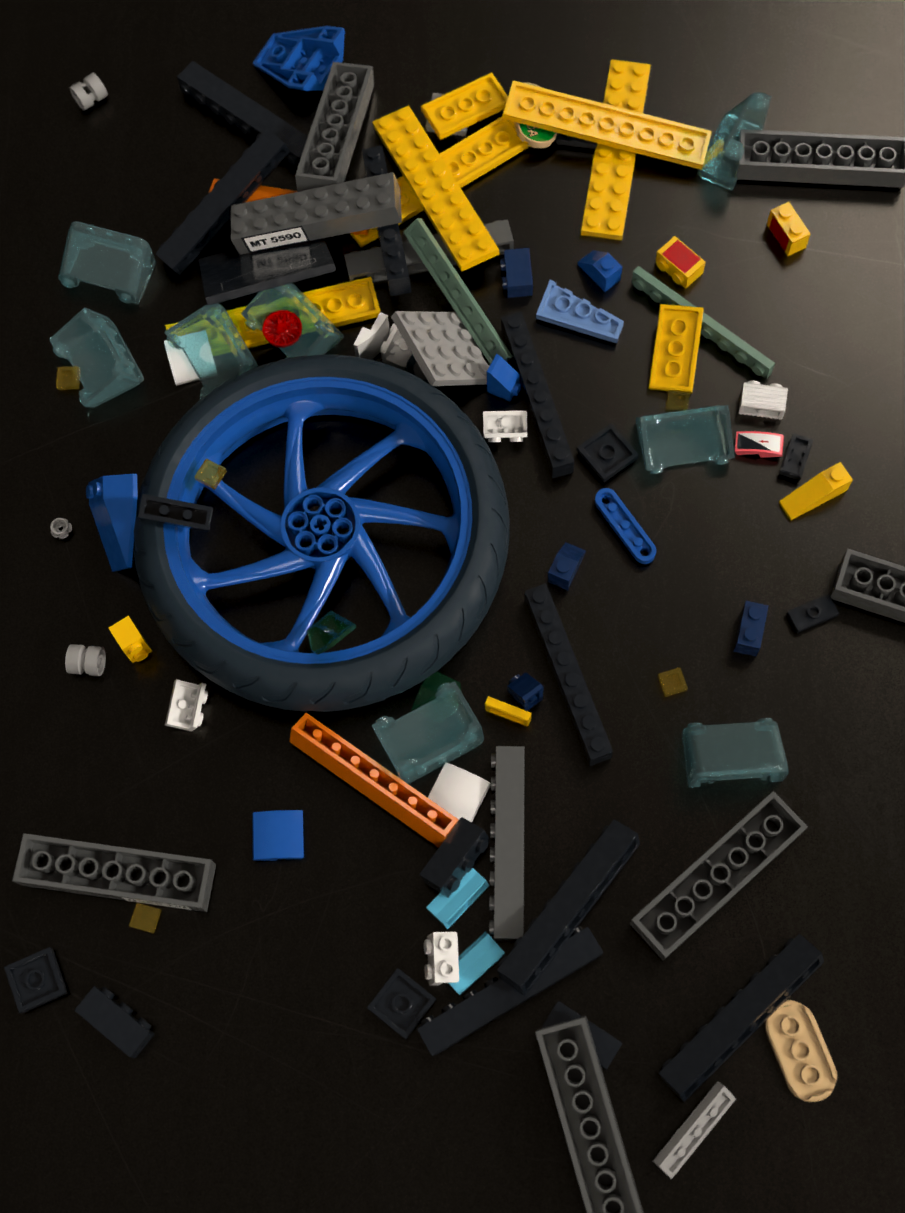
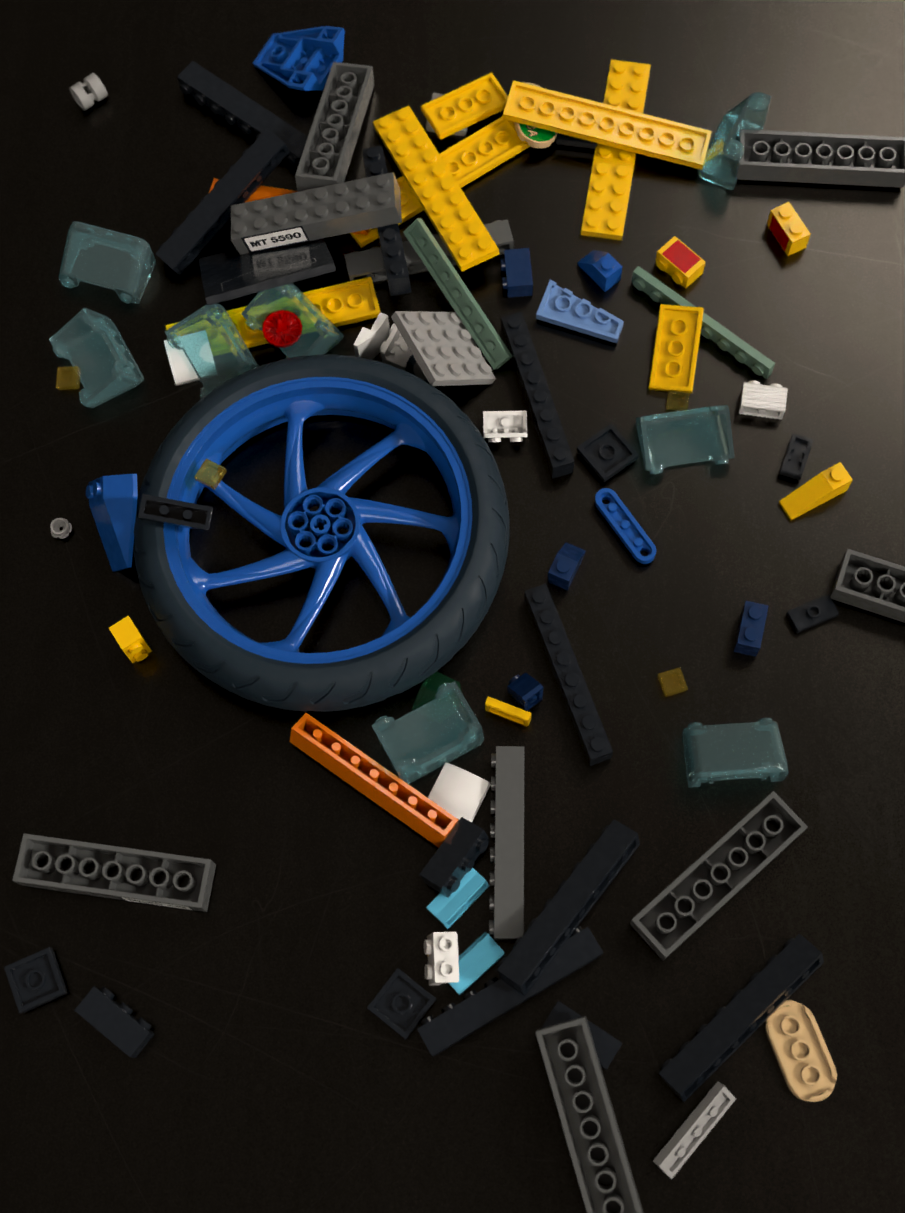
light grey wheel [65,644,106,676] -> none
clear yellow tile [129,903,161,934] -> none
white bracket [165,679,208,732] -> none
blue slope [252,810,304,861] -> none
clear green slope [307,611,357,655] -> none
blue slope [487,354,522,402] -> none
slope [735,431,784,458] -> none

